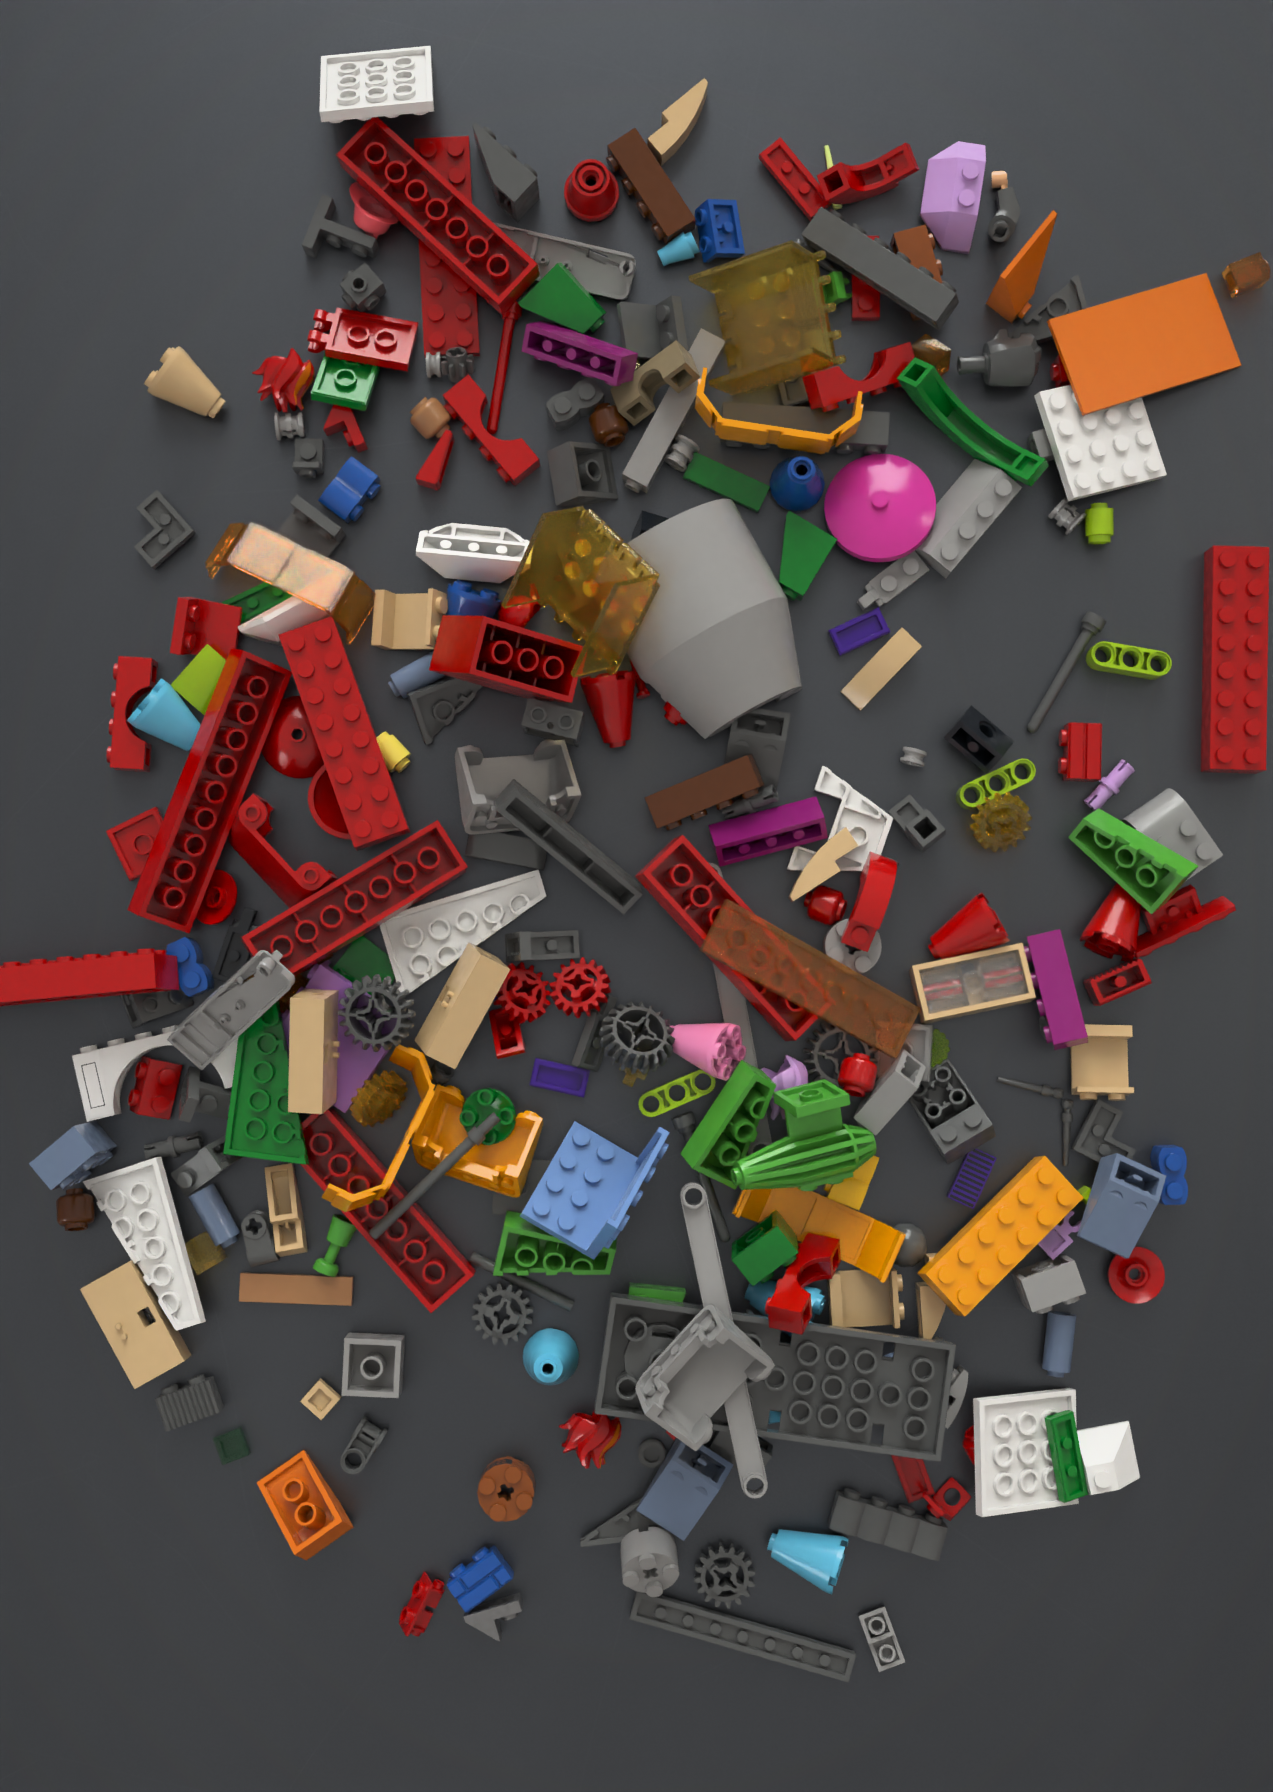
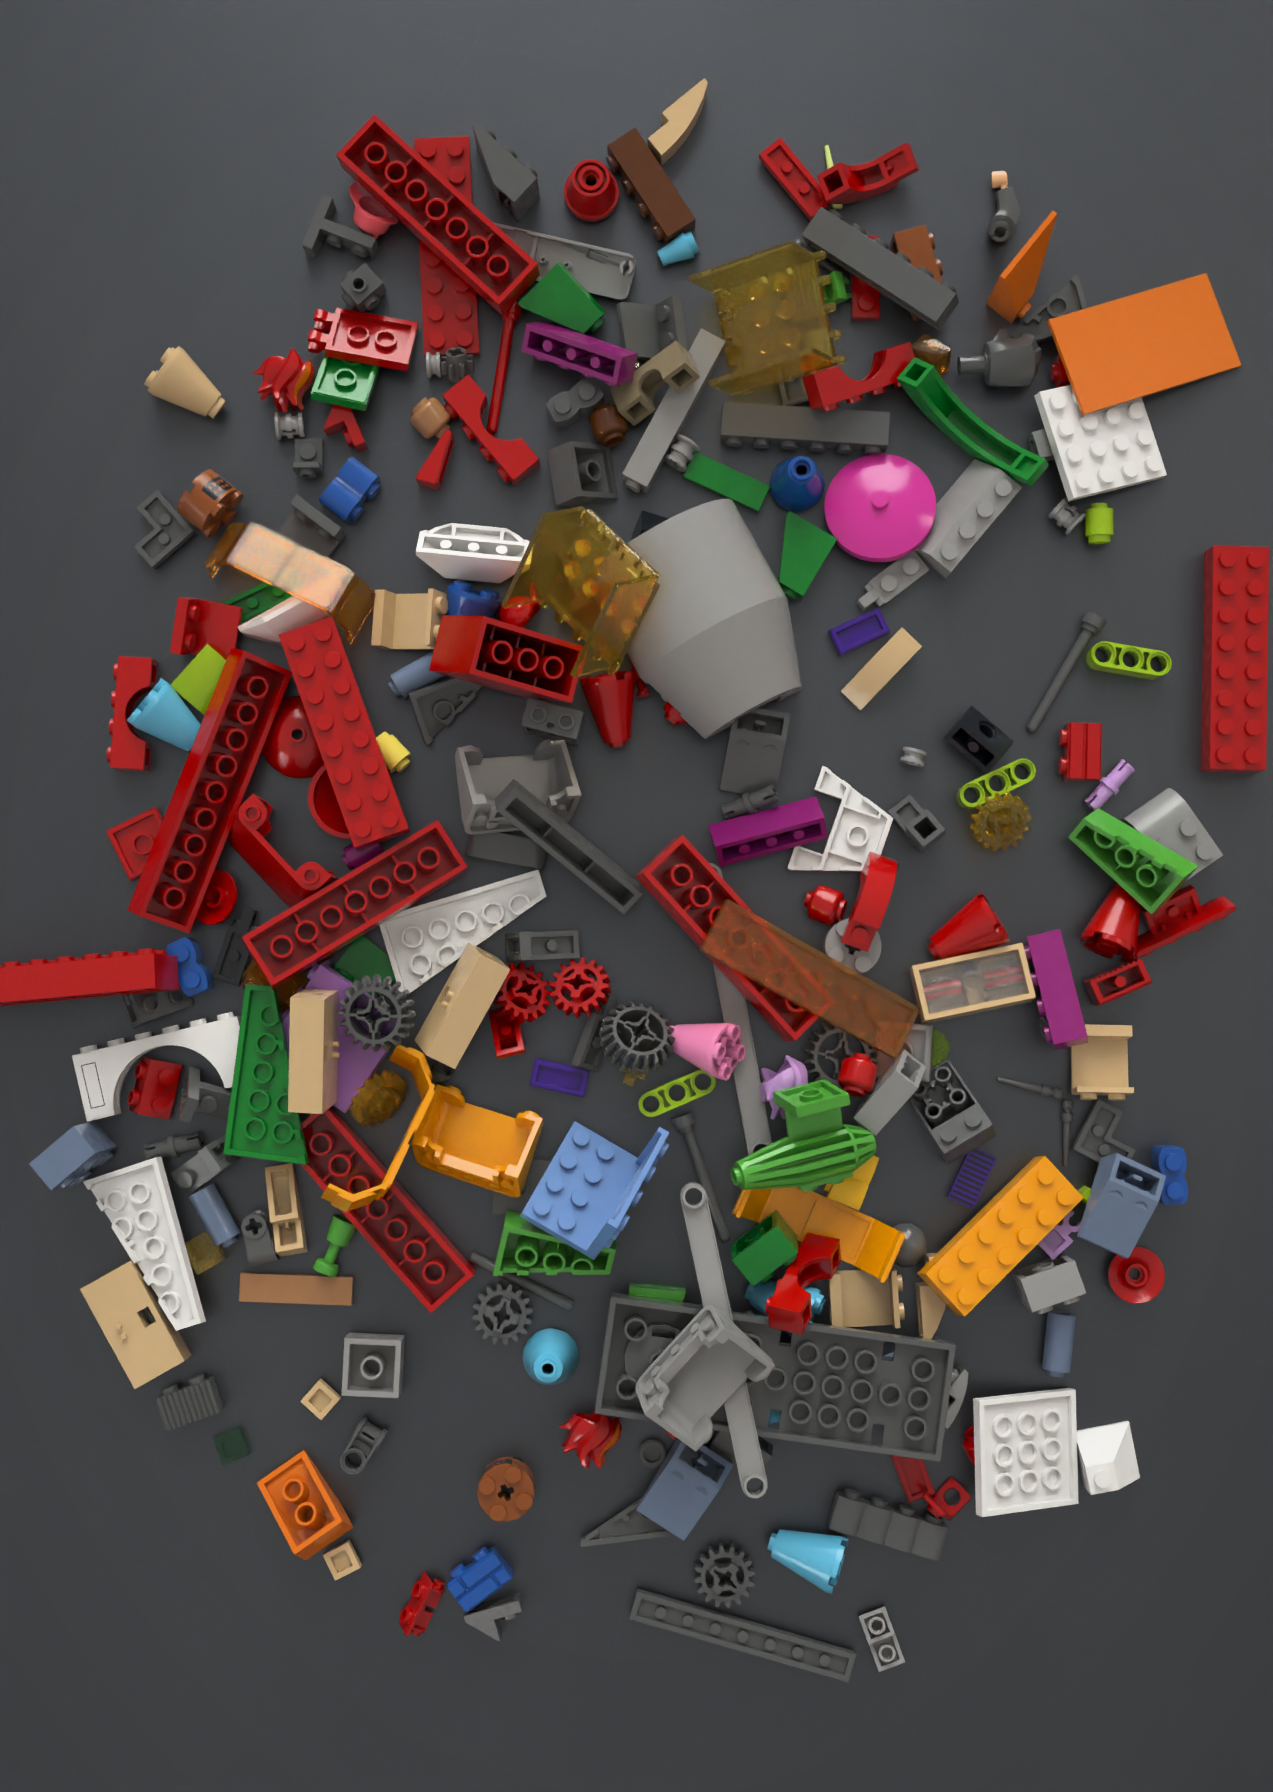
reddish brown head [56,1188,95,1231] -> none
light grey piece [167,950,295,1071] -> none
white plate [319,46,434,123] -> none
dark grey bar [368,1112,501,1240] -> none
green dish [459,1088,516,1145] -> none
light grey brick [620,1527,679,1597] -> none
reddish brown brick [644,754,764,831] -> none
bright green wedge [680,1060,776,1190] -> none
blue bracket [694,199,745,263] -> none
light orange windscreen [695,367,863,454] -> none
tan slope [788,827,858,902] -> none
lavender wedge [920,141,986,254] -> none
green tile [1045,1410,1088,1503] -> none
clear orange brick [1222,252,1271,298] -> none
none -> dark orange brick [177,469,244,538]
none -> tan plate [323,1539,362,1581]
none -> magenta brick [341,843,385,870]

